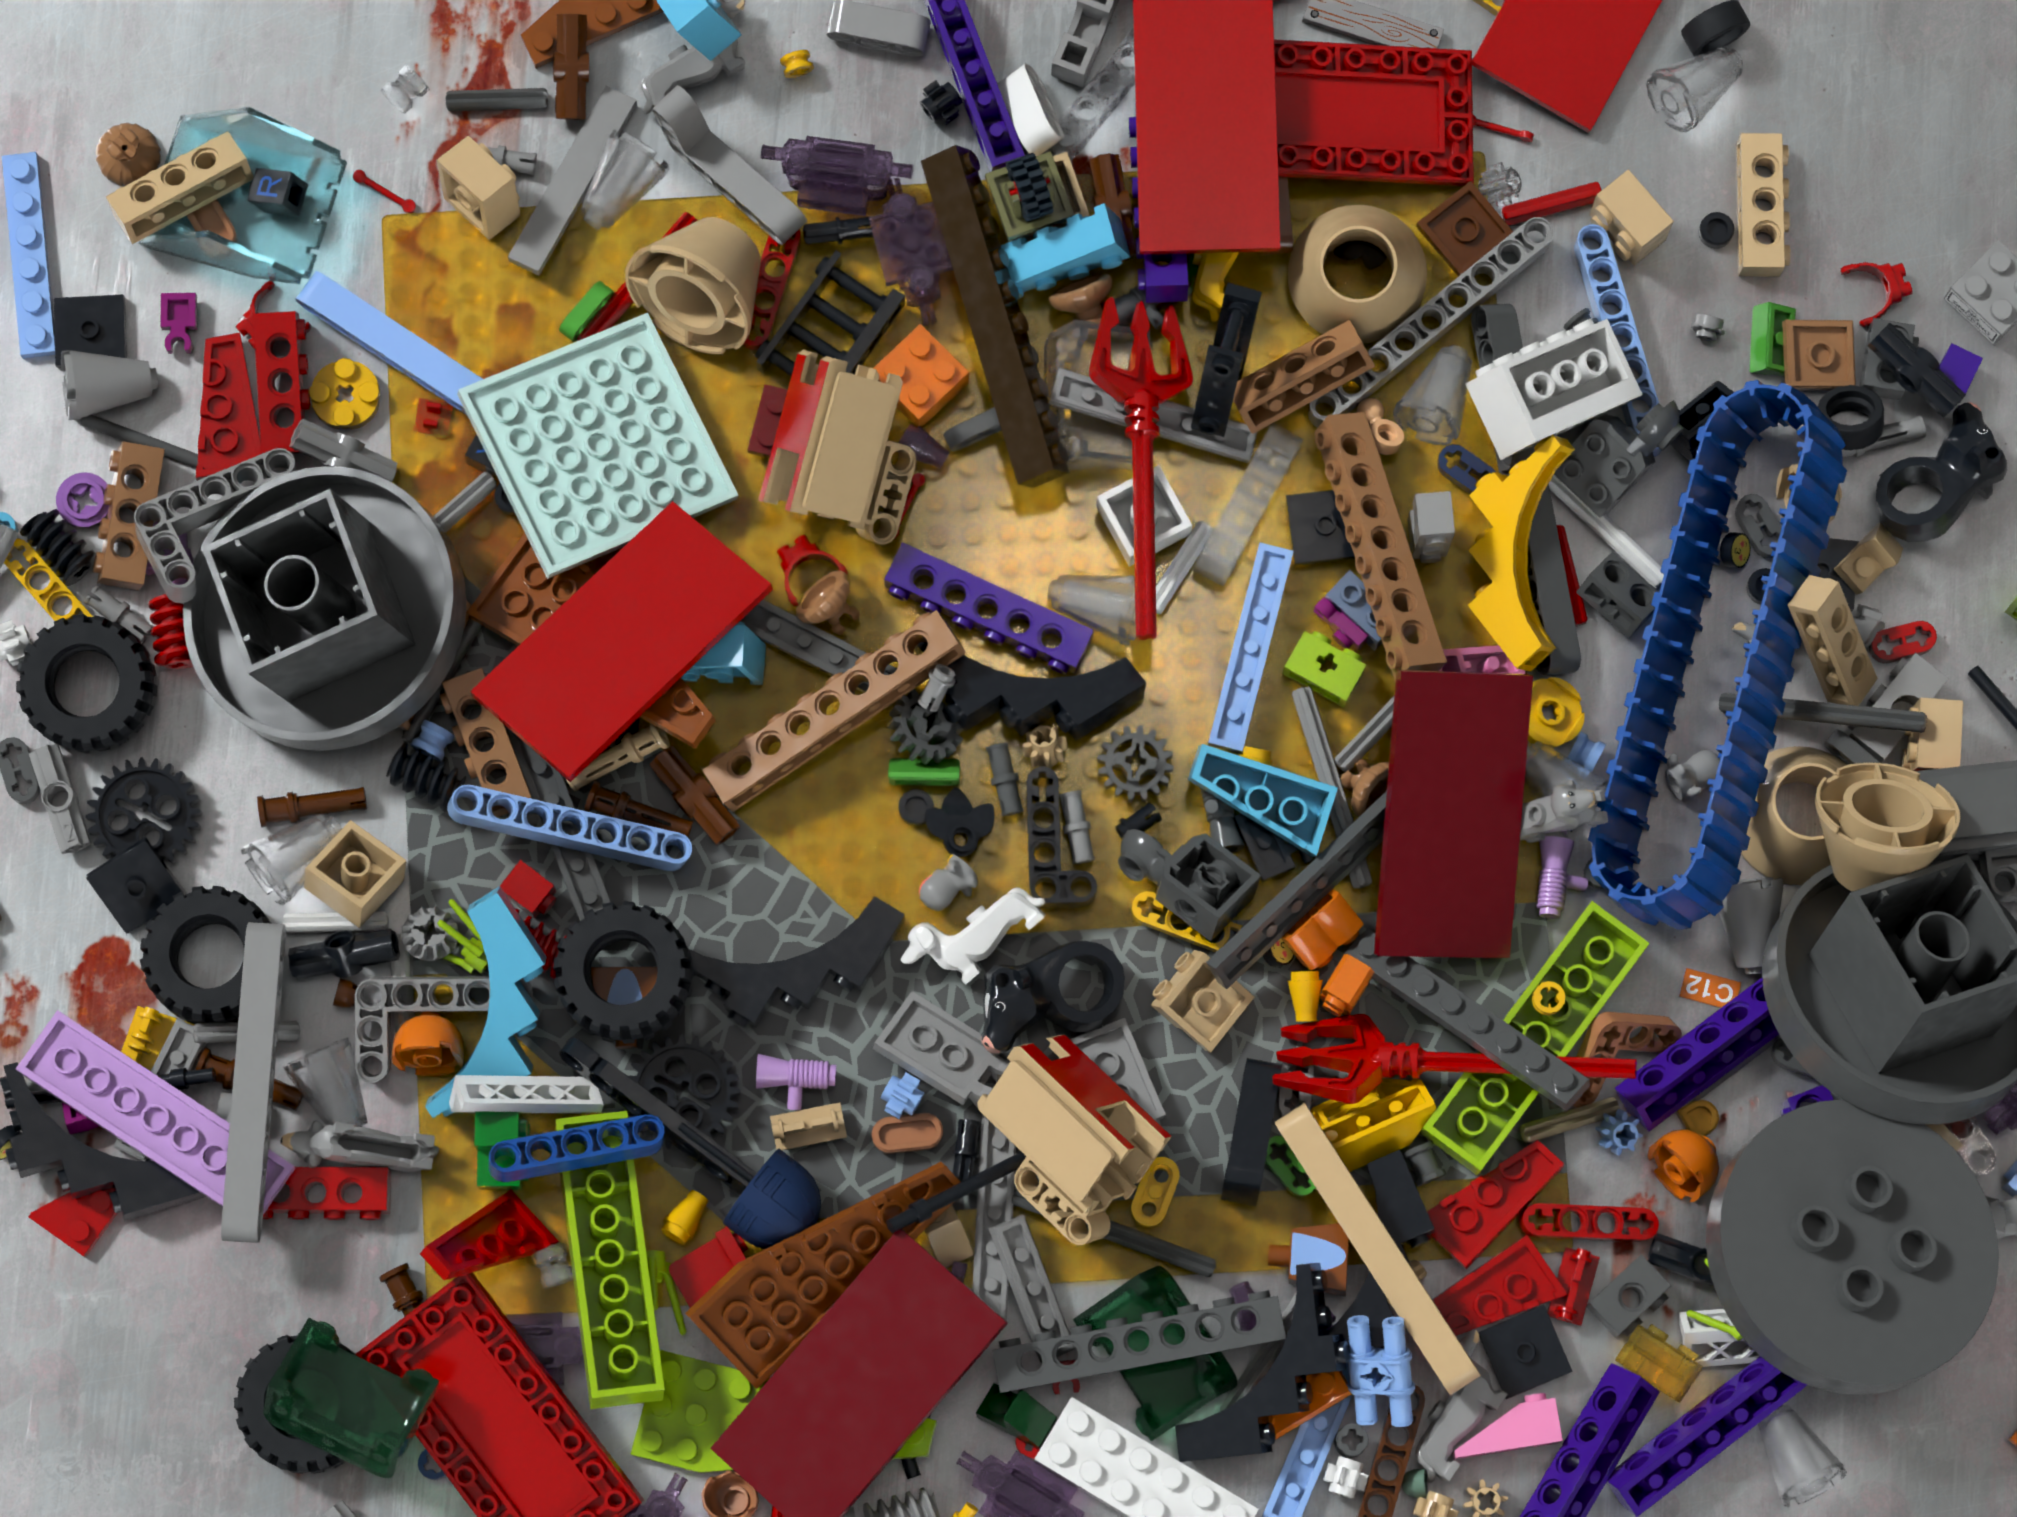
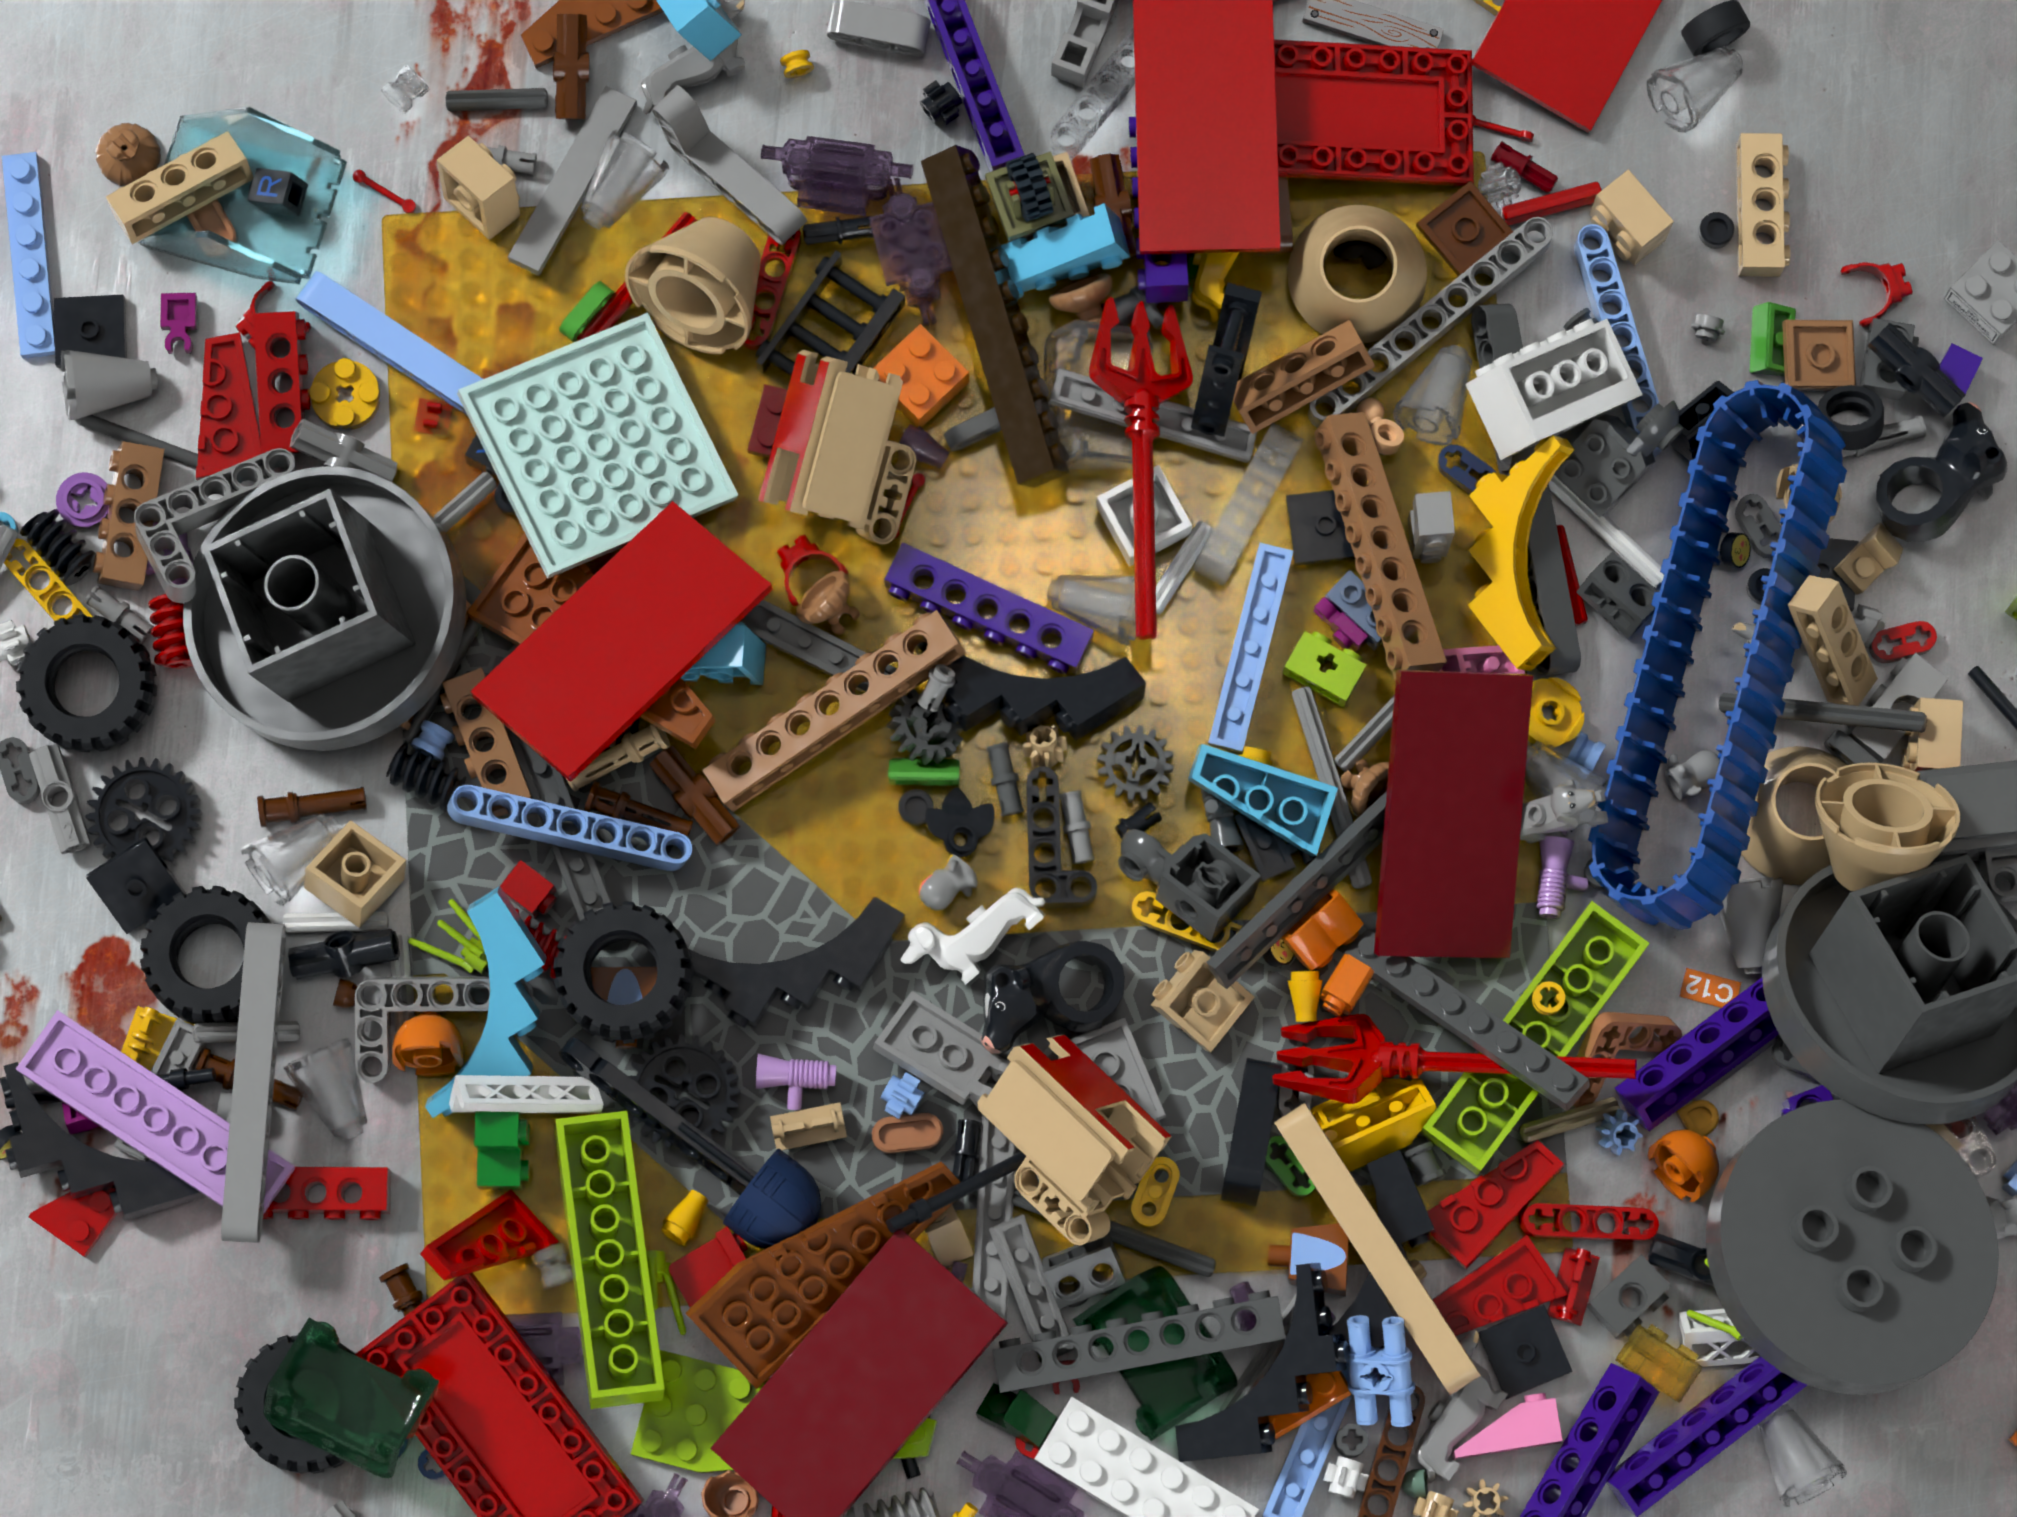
light grey animal [280,1120,440,1172] -> none
light grey gear [401,906,458,961] -> none
blue beam [488,1115,664,1182] -> none
white beam [998,63,1064,156] -> none
none -> dark grey brick [1042,1233,1126,1309]
none -> dark red axle [1490,141,1558,192]

